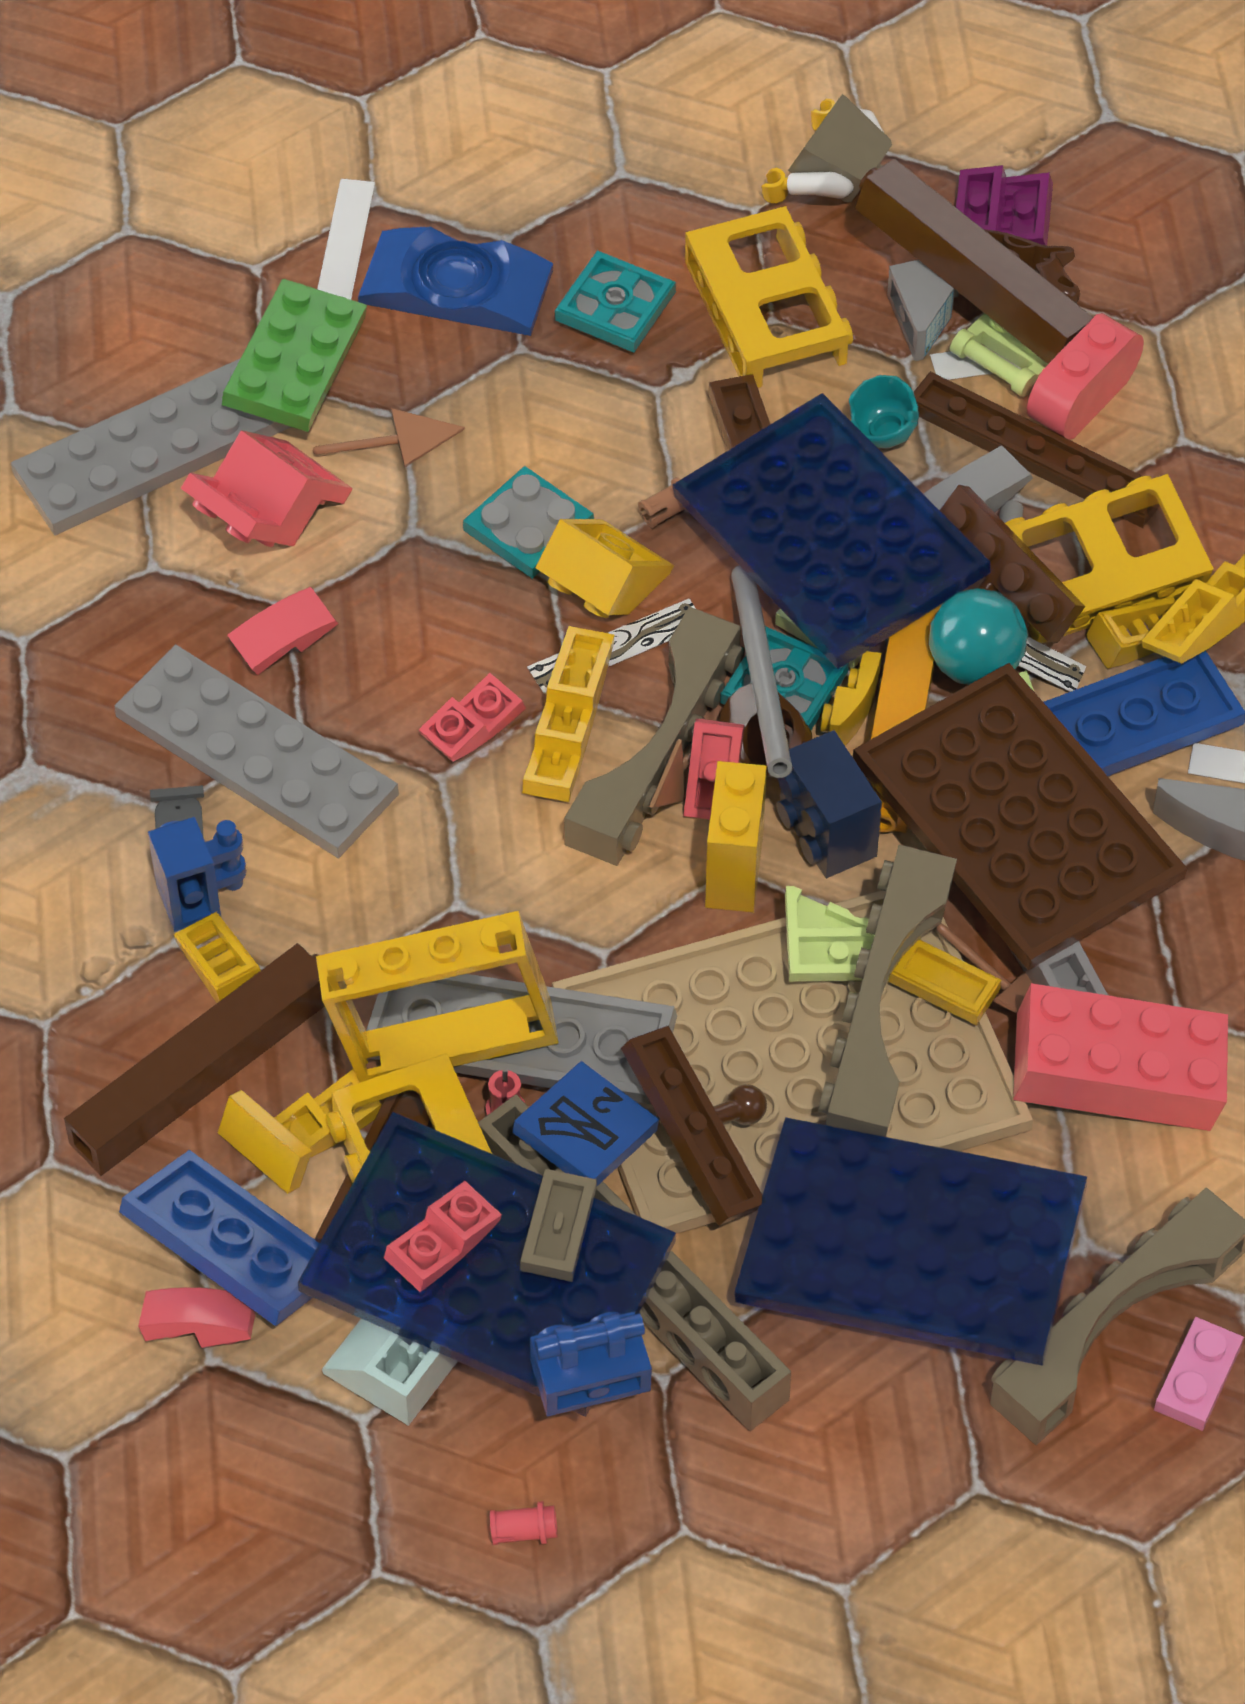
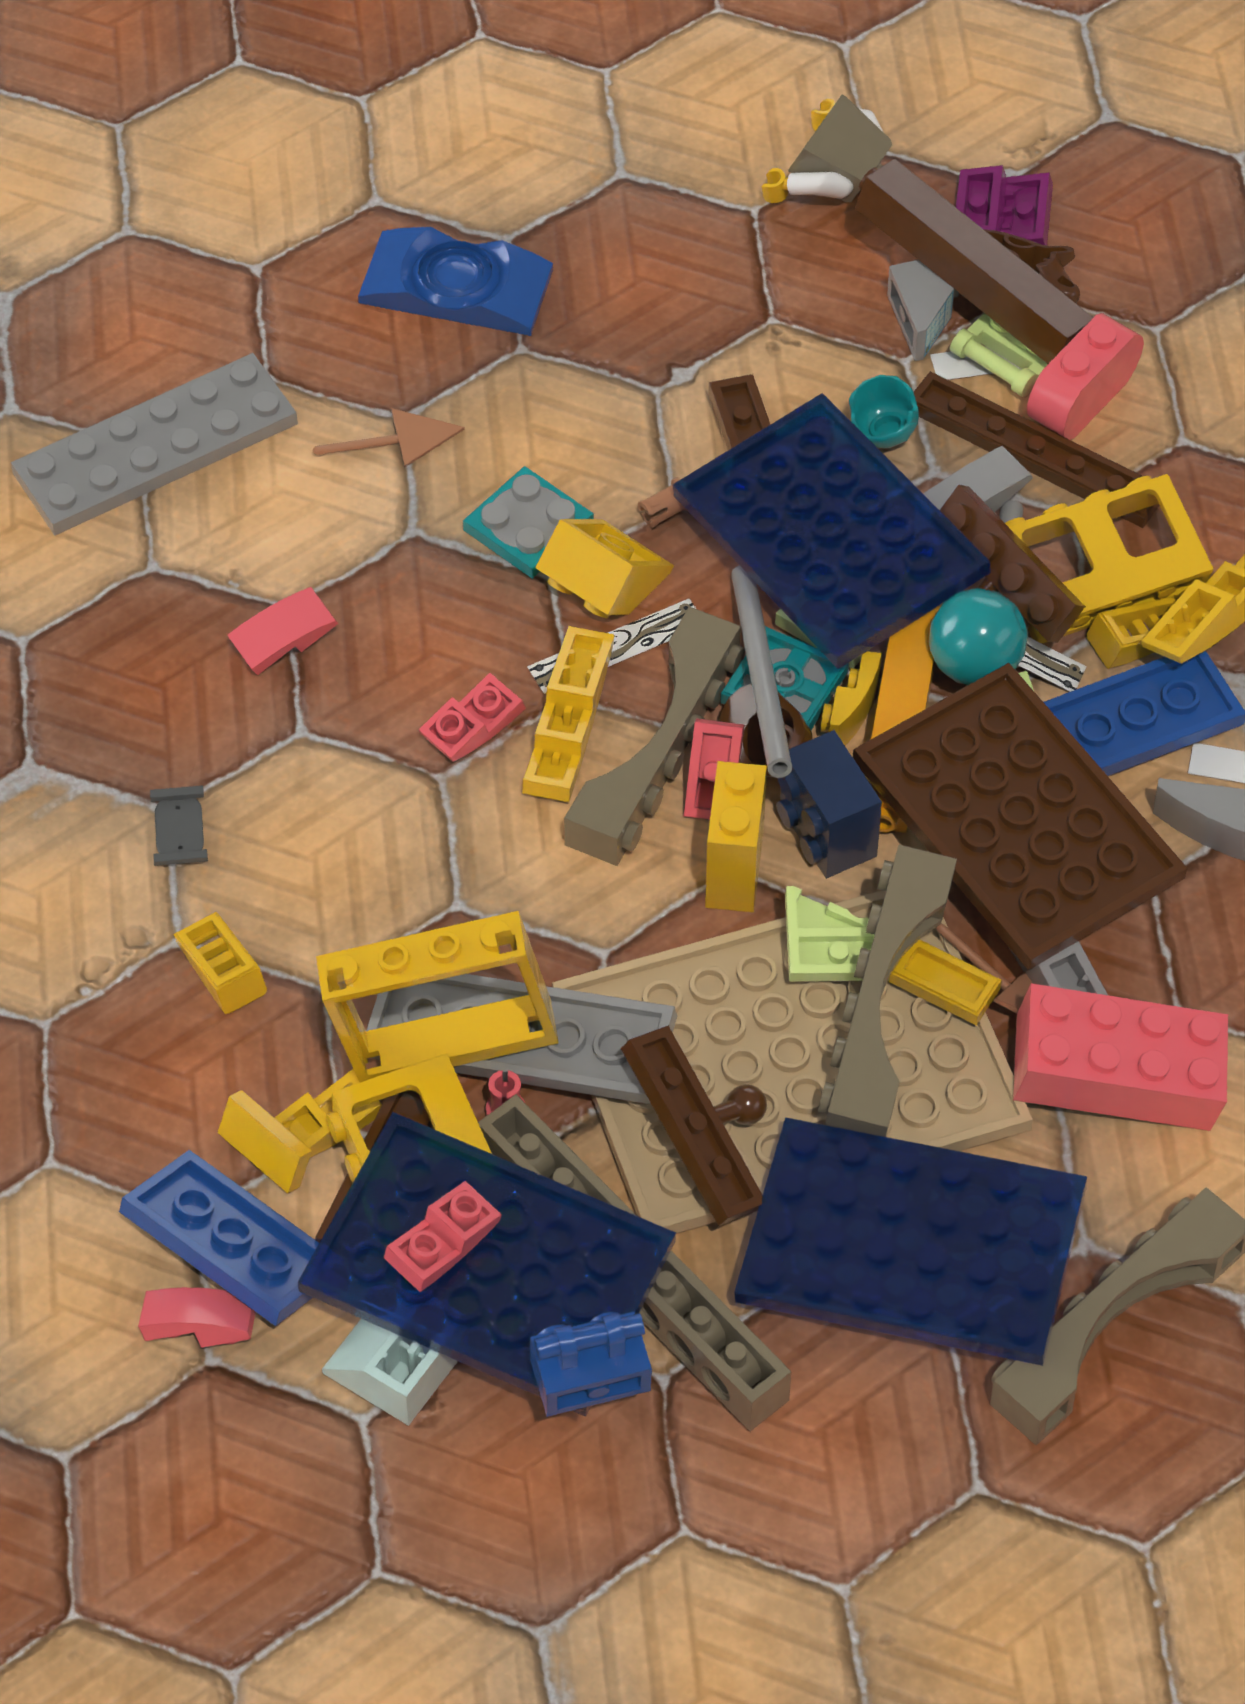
reddish brown brick [64,943,325,1176] -> none
light grey plate [114,644,399,859] -> none
blue brick [148,817,247,932] -> none
coral bracket [180,430,353,547] -> none
bright green plate [222,279,367,432] -> none
white sticker [317,179,375,300] -> none
coral pin [490,1501,558,1545] -> none
blue tile [513,1061,659,1187] -> none
dark tan plate [520,1169,597,1282] -> none
teal piece [555,250,676,353] -> none
medium nougat piece [649,739,692,808] -> none
yellow window [685,206,853,388] -> none
bright pink plate [1154,1316,1244,1431] -> none

